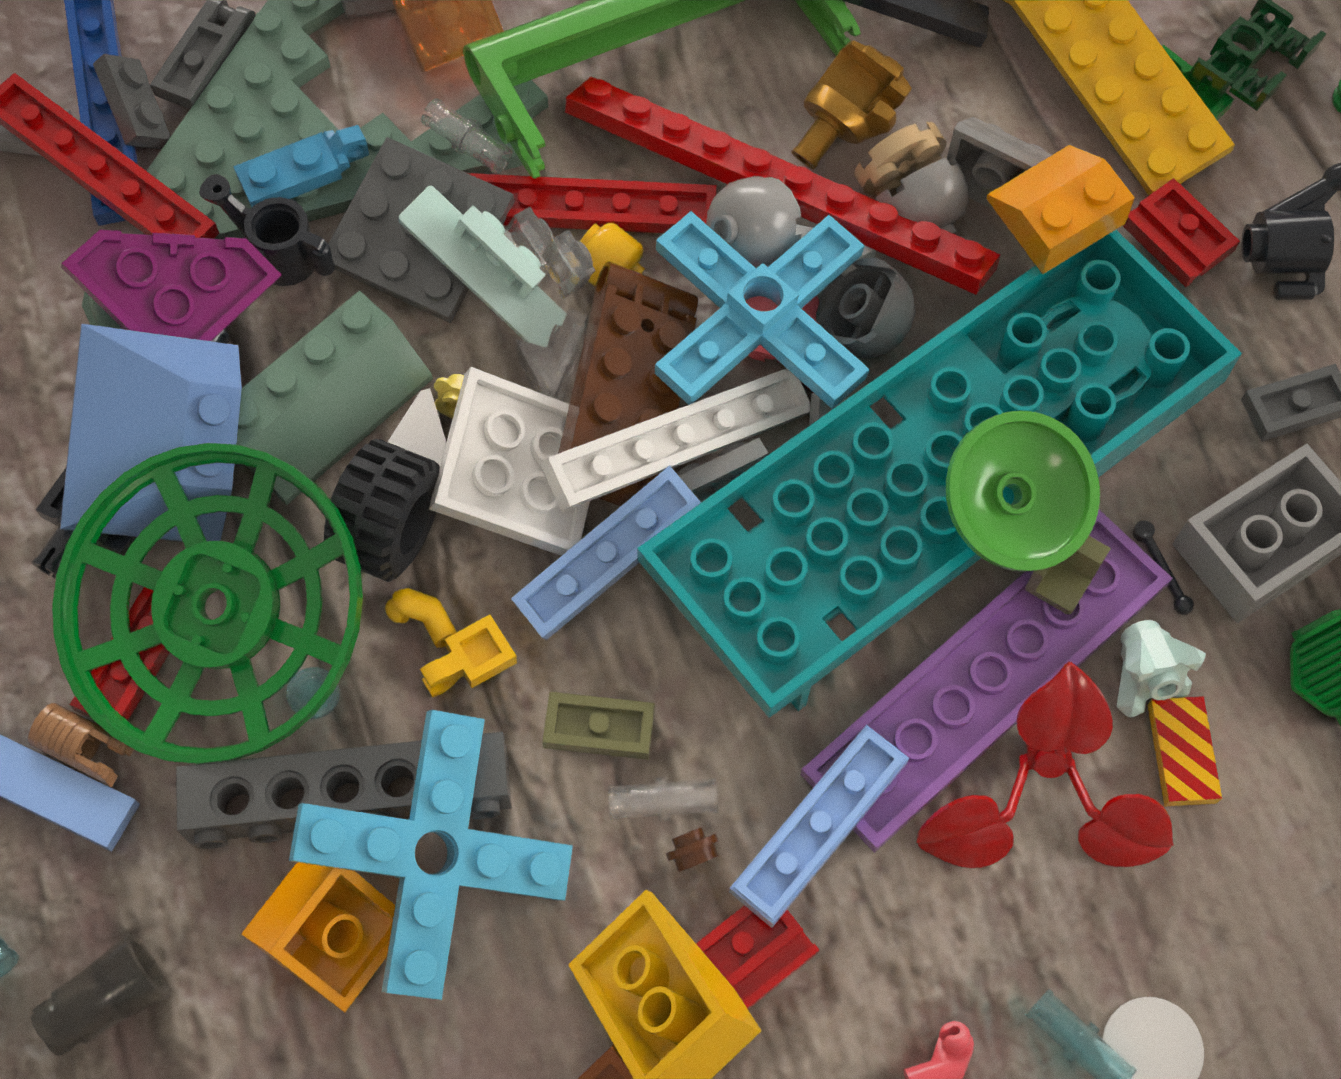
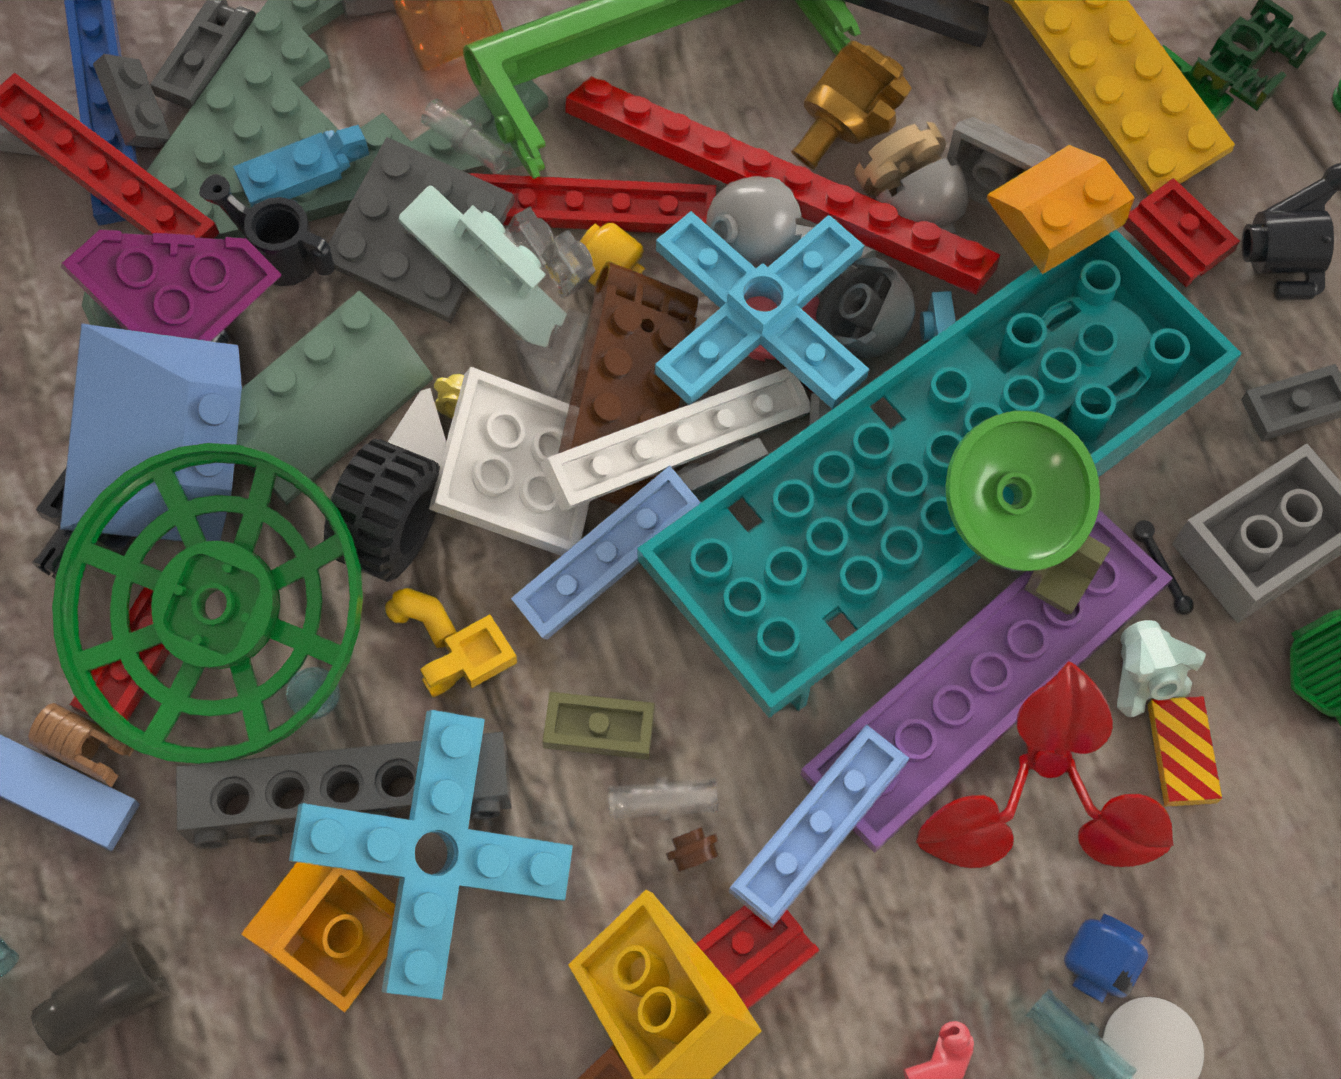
none -> medium azure plate [919,291,956,341]
none -> blue head [1064,914,1149,1003]

